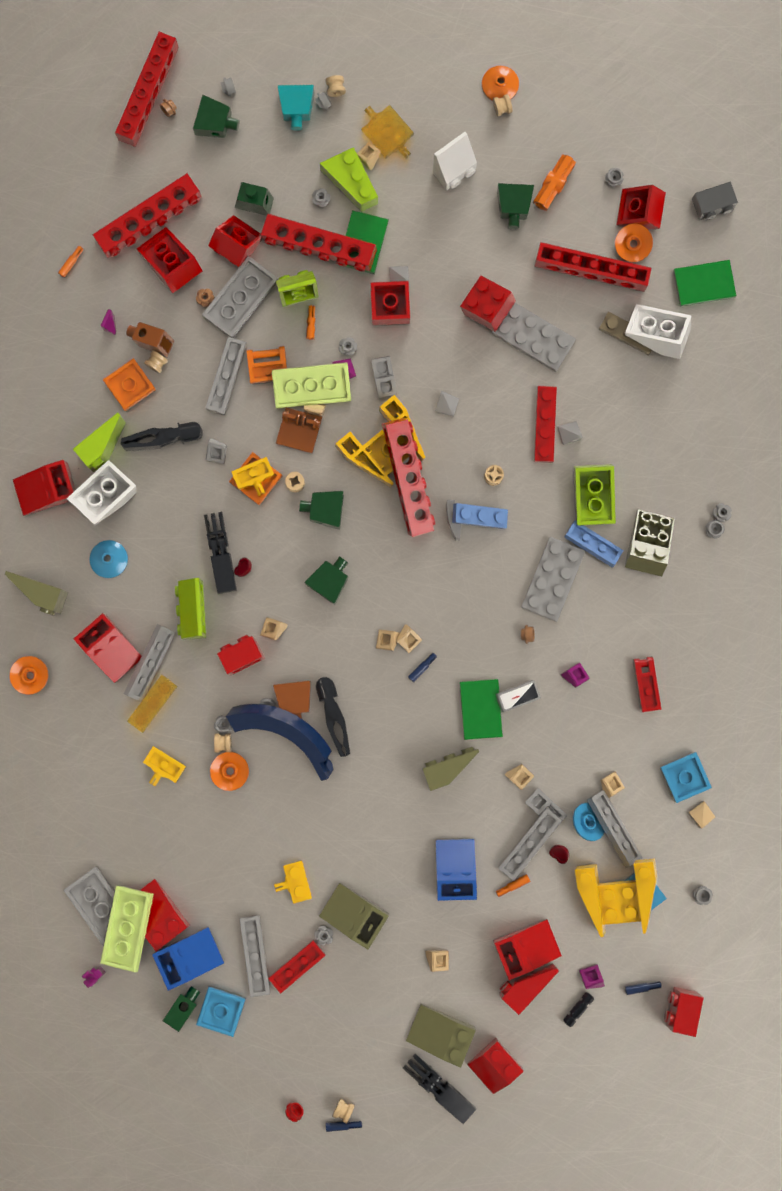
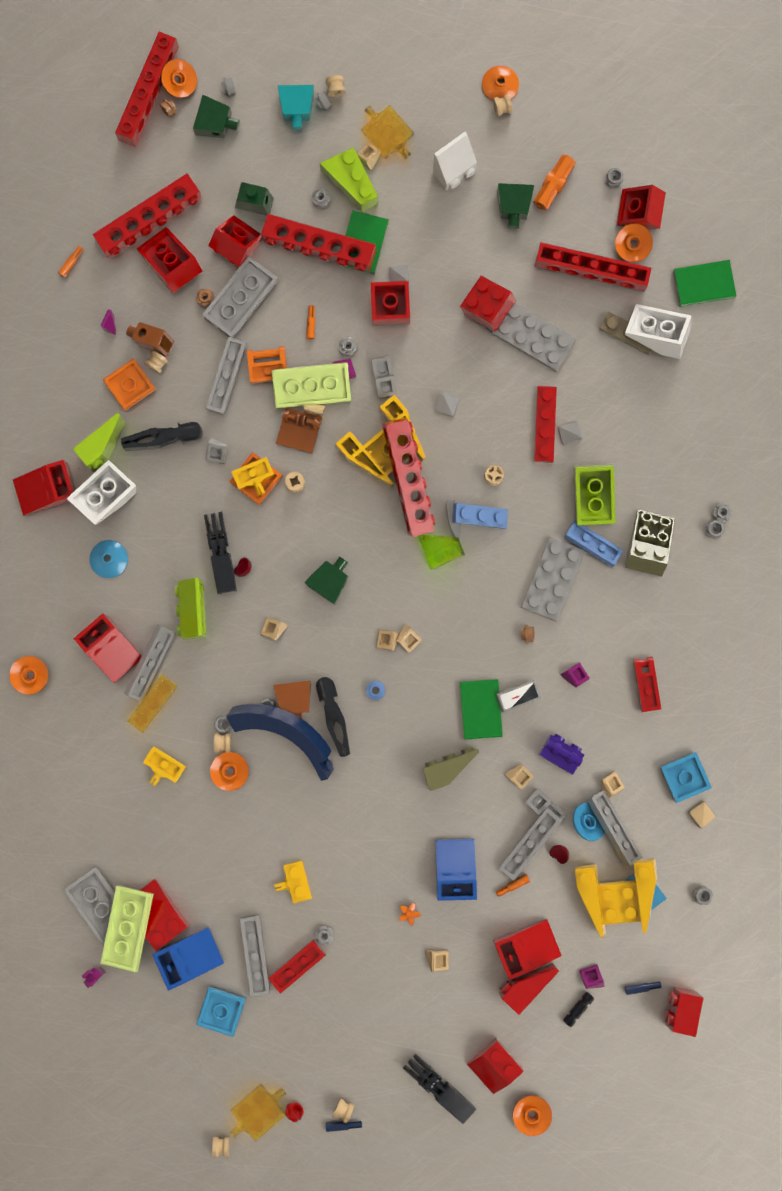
olive slope [5,571,68,616] -> none
dark green torso [162,986,201,1032] -> none
red brick [217,635,265,676] -> none
lime slope [276,270,319,307] -> none
dark green torso [299,491,344,530] -> none
olive slope [319,883,389,950] -> none
olive slope [406,1004,476,1068] -> none
dark blue pin [408,653,437,682] -> none
dark grey brick [692,181,738,220] -> none
none -> orange dish [161,59,197,98]
none -> tan wheel [212,1137,230,1158]
none -> clear yellow plate [230,1084,286,1142]
none -> medium blue plate [366,681,385,700]
none -> orange plant [399,903,421,926]
none -> clear neon green wing [418,534,465,570]
none -> orange dish [513,1096,552,1136]
none -> dark purple brick [538,734,584,775]

